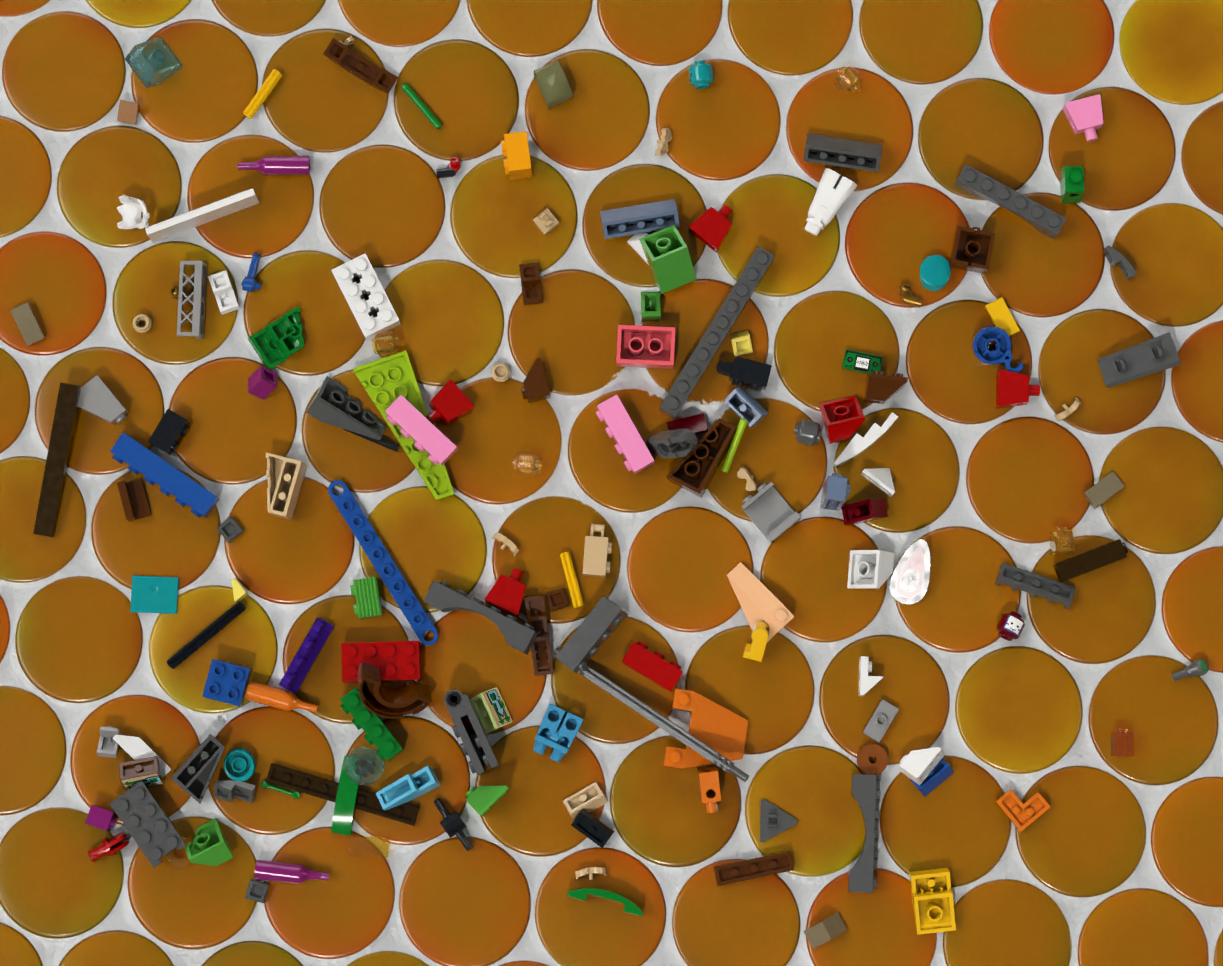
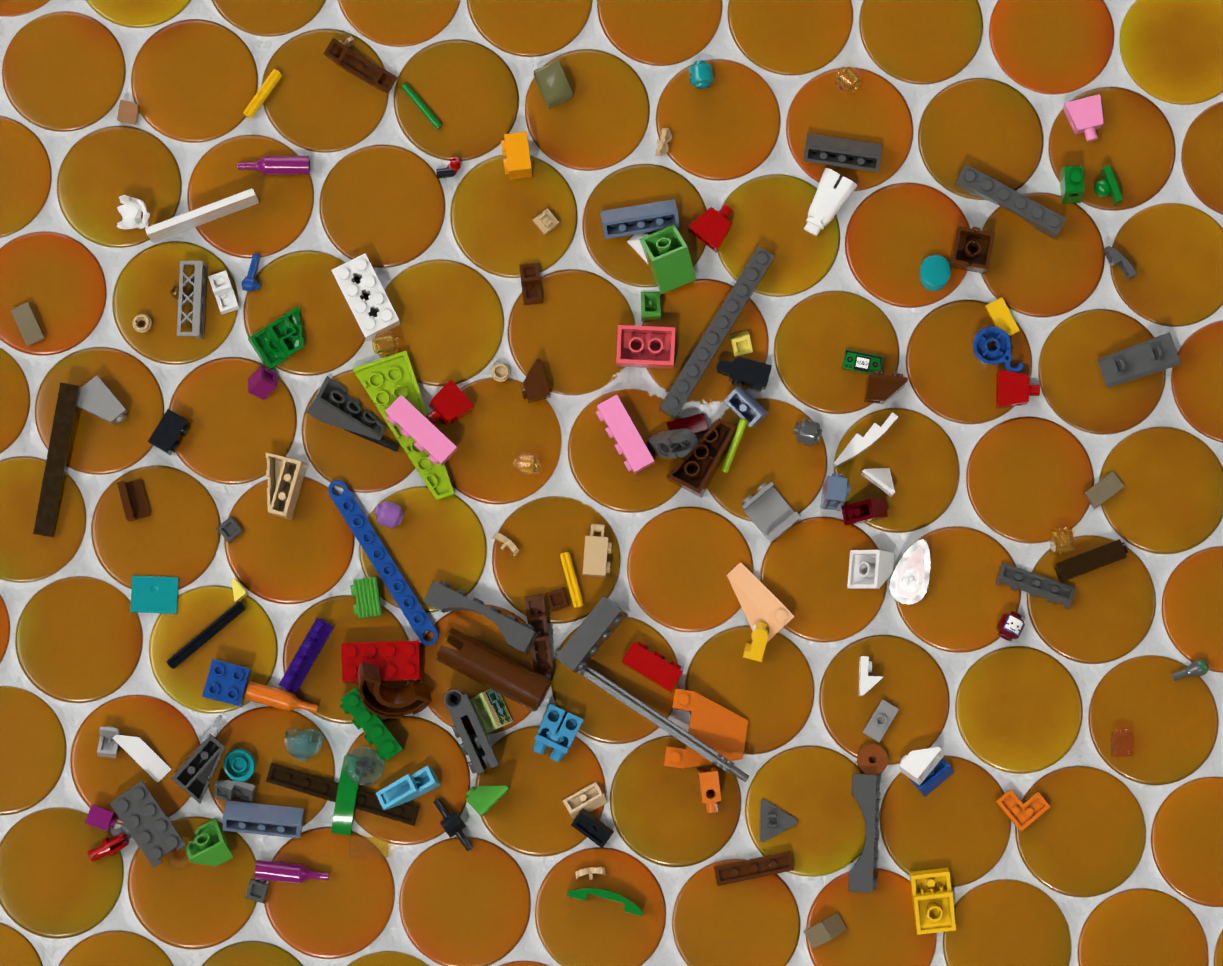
blue brick [110,432,220,518] -> none
reddish brown panel [119,756,164,791] -> none
clear light blue slope [125,37,182,88] -> none
green hinge [261,781,300,799] -> none
red torso [484,568,526,616] -> none
tan piece [737,467,758,492] -> none
red slope [819,395,865,444] -> none
pearl gold arm [899,283,922,308] -> none
tan piece [1054,397,1081,421] -> none
none -> sand blue brick [223,800,304,839]
none -> clear light blue cylinder [284,728,324,762]
none -> medium lavender head [374,500,404,528]
none -> reddish brown piece [436,628,552,712]
none -> green tile [1094,165,1123,206]

